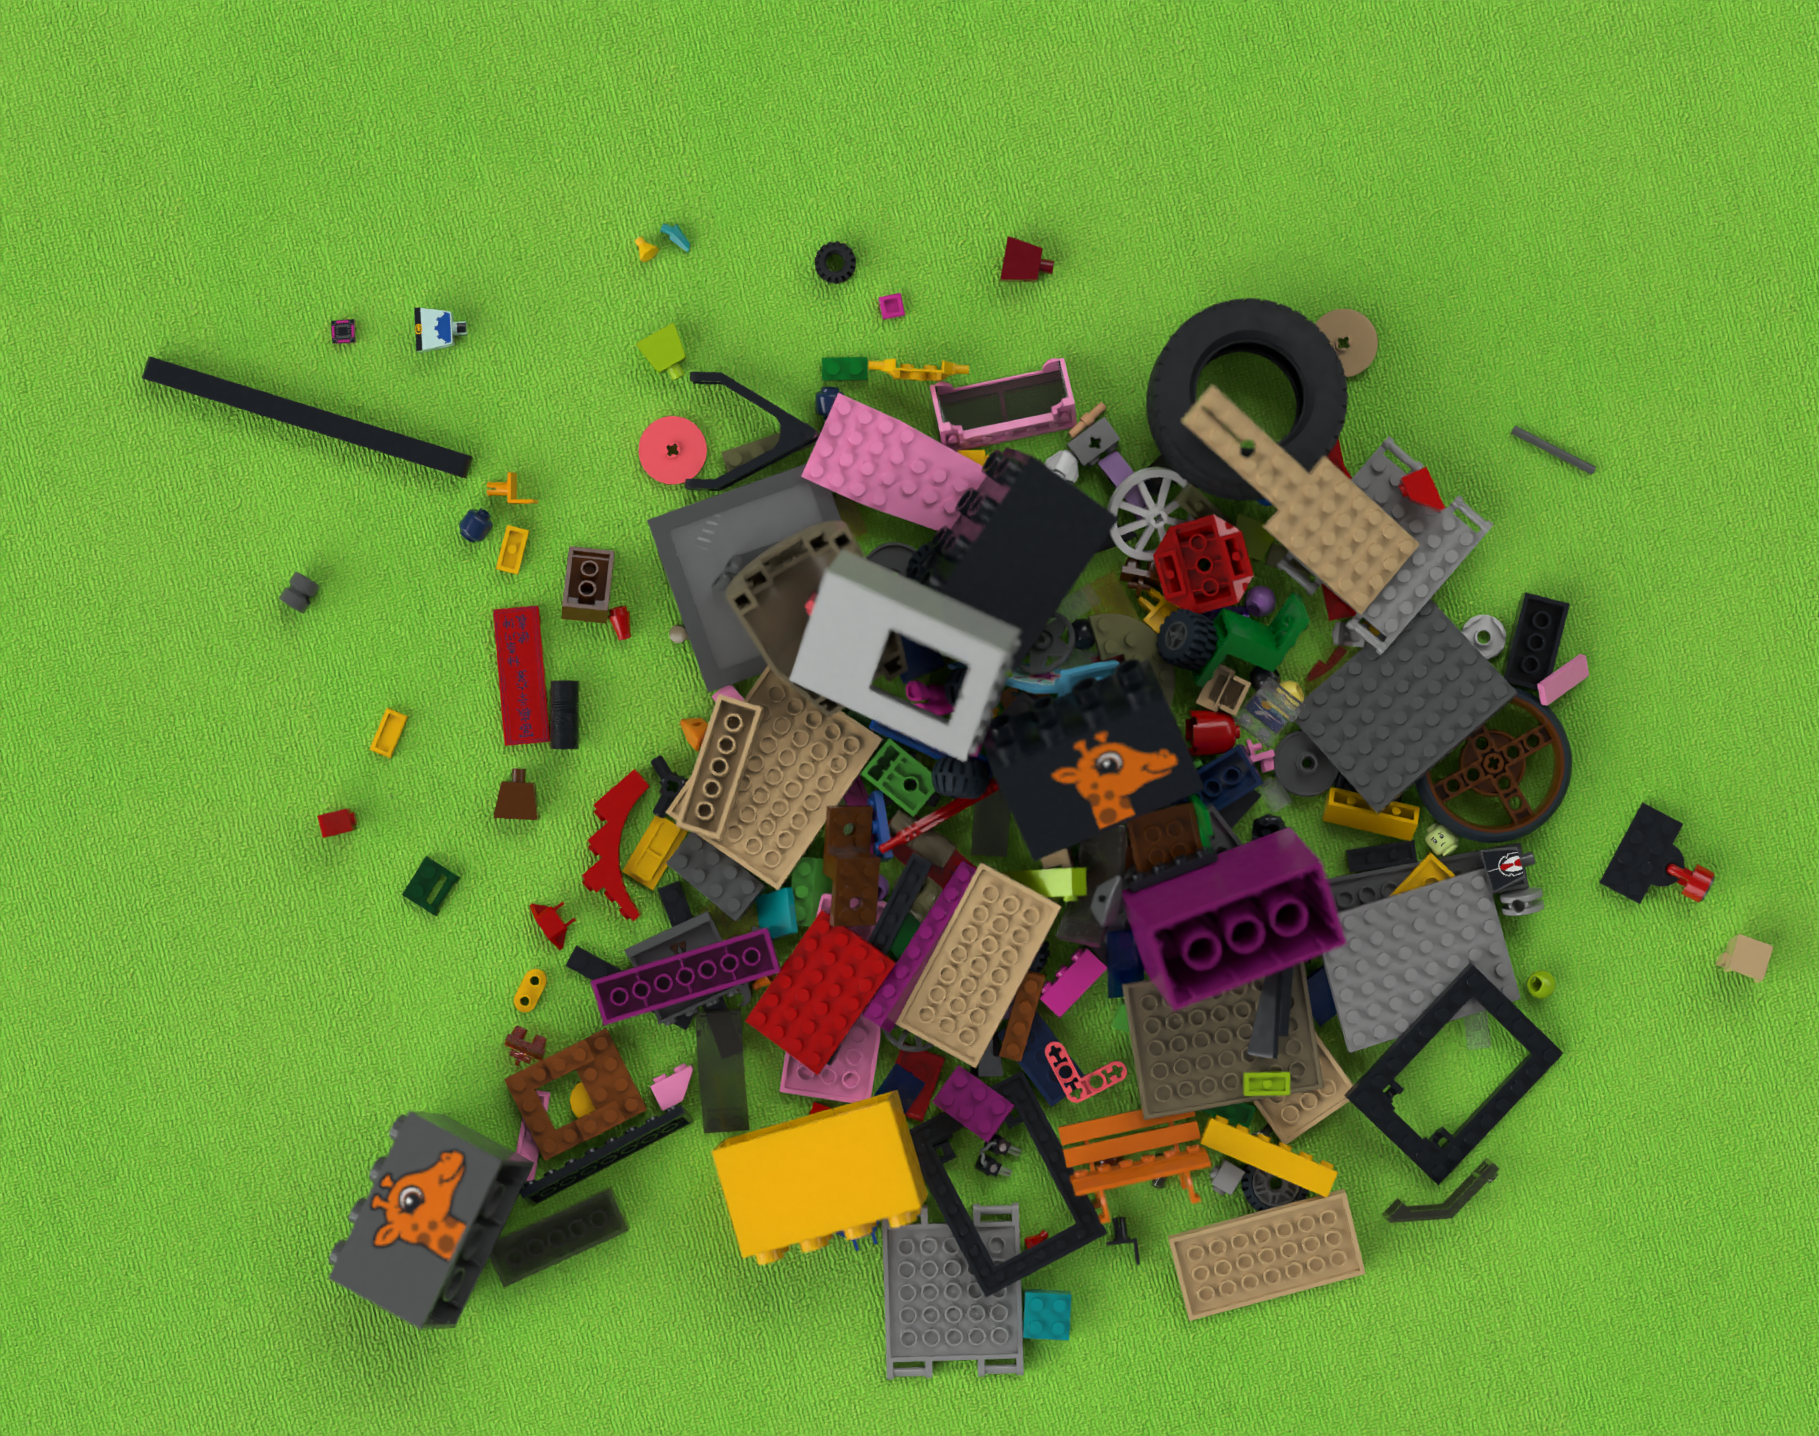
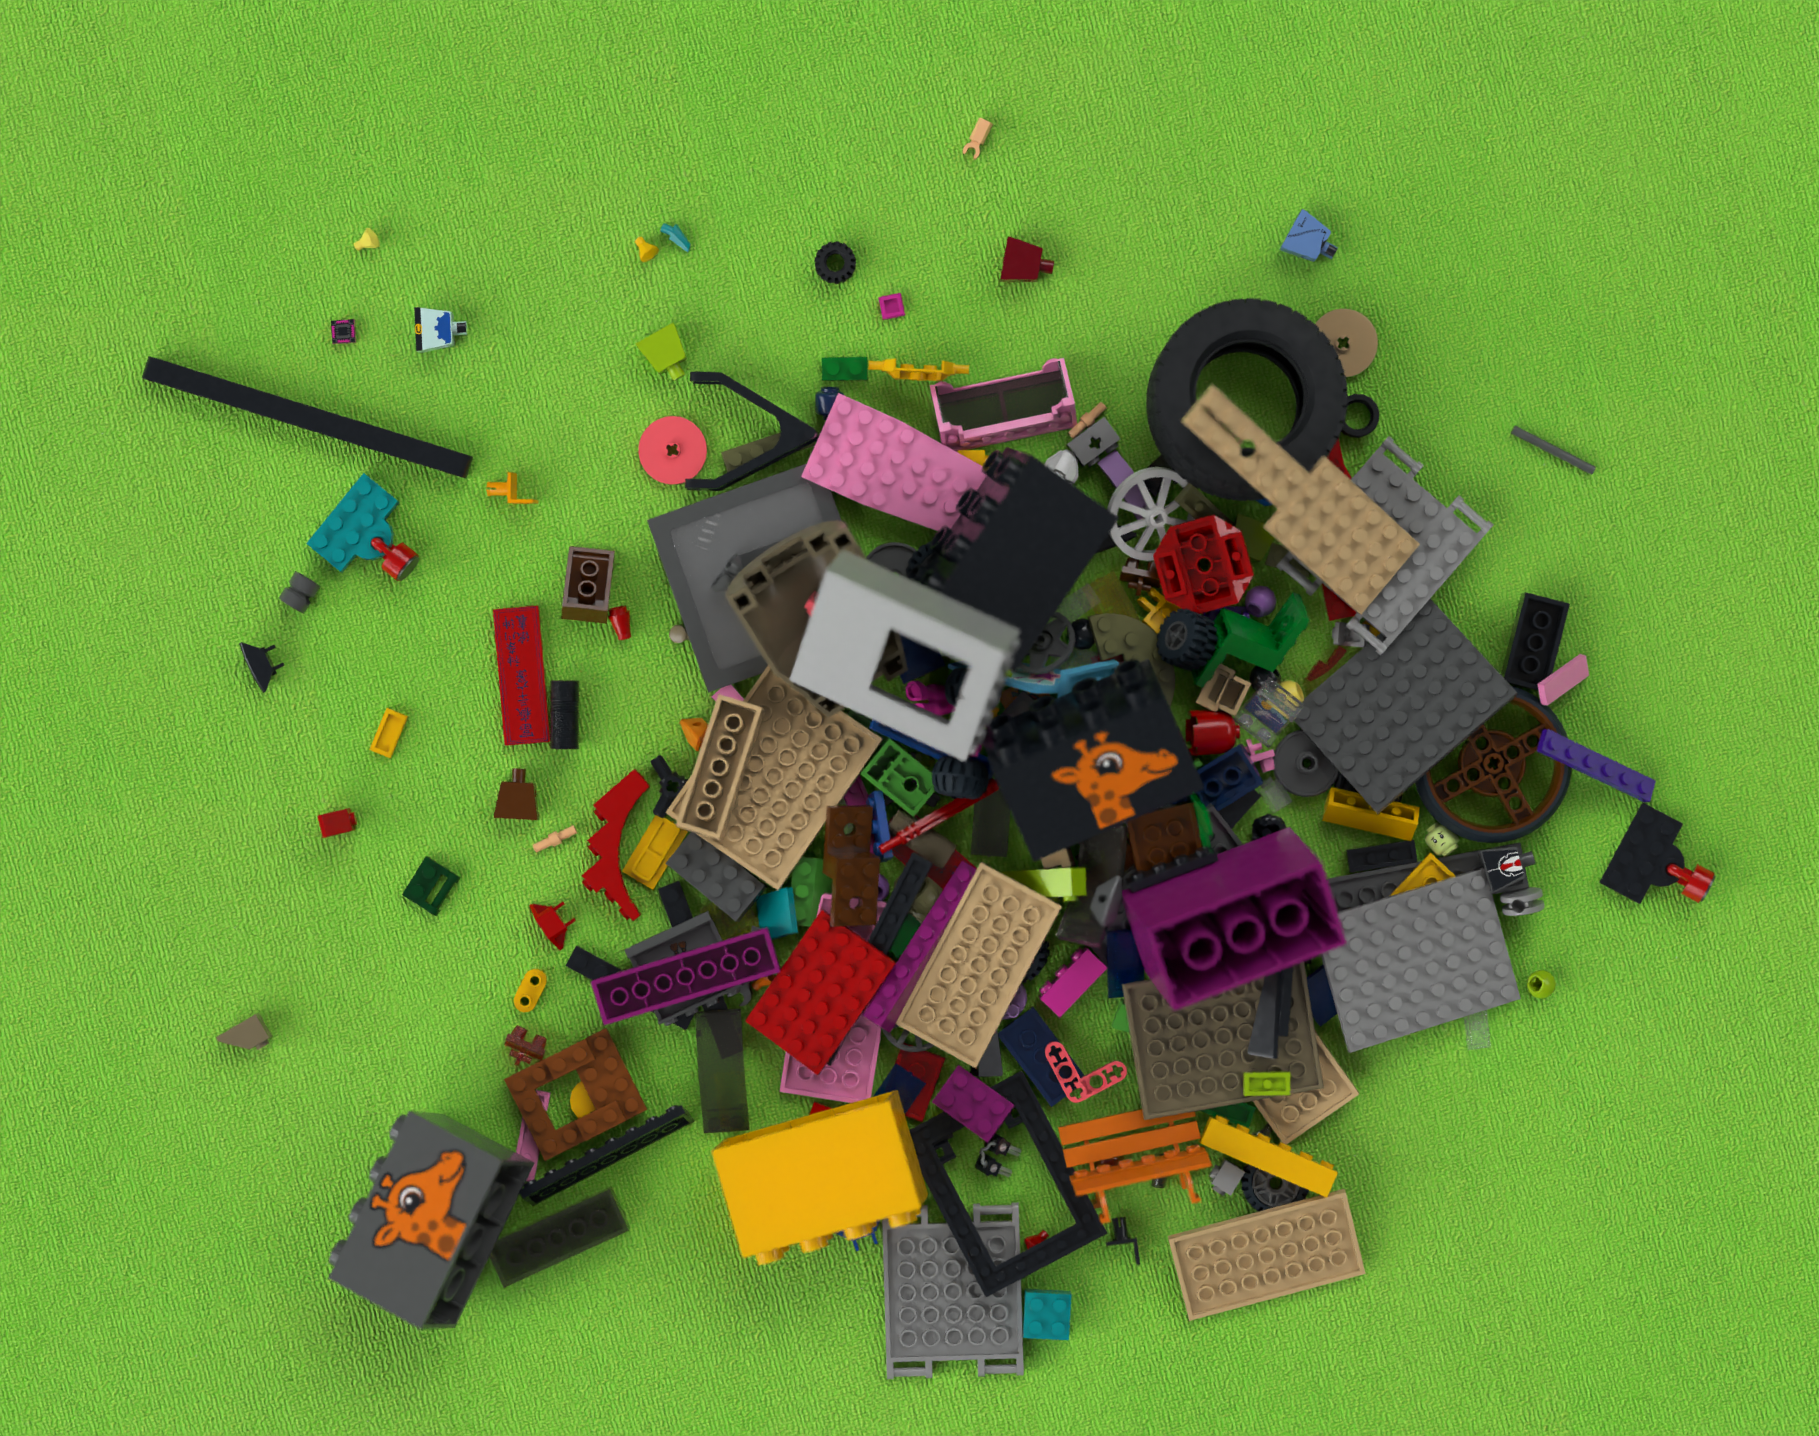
dark blue head [459,508,493,543] -> none
yellow plate [496,525,530,575] -> none
bright pink slope [650,1063,694,1111] -> none
clear yellow tile [833,495,868,538] -> none
dark orange plate [999,971,1045,1062] -> none
black plate [1344,963,1564,1185] -> none
clear smoke windscreen [1382,1157,1500,1223] -> none
red slope [1398,466,1445,513] -> none
white tile [1461,615,1506,659] -> none
tan plate [1716,934,1774,983] -> none
none -> dark tan slope [216,1013,272,1050]
none -> black piece [239,642,285,693]
none -> teal plate [306,473,419,581]
none -> light yellow rock [354,228,380,251]
none -> light nougat bar [532,825,577,853]
none -> light nougat bar [963,118,993,160]
none -> medium blue torso [1279,209,1338,262]
none -> black tyre [1341,394,1379,438]
none -> dark purple plate [1537,729,1656,803]

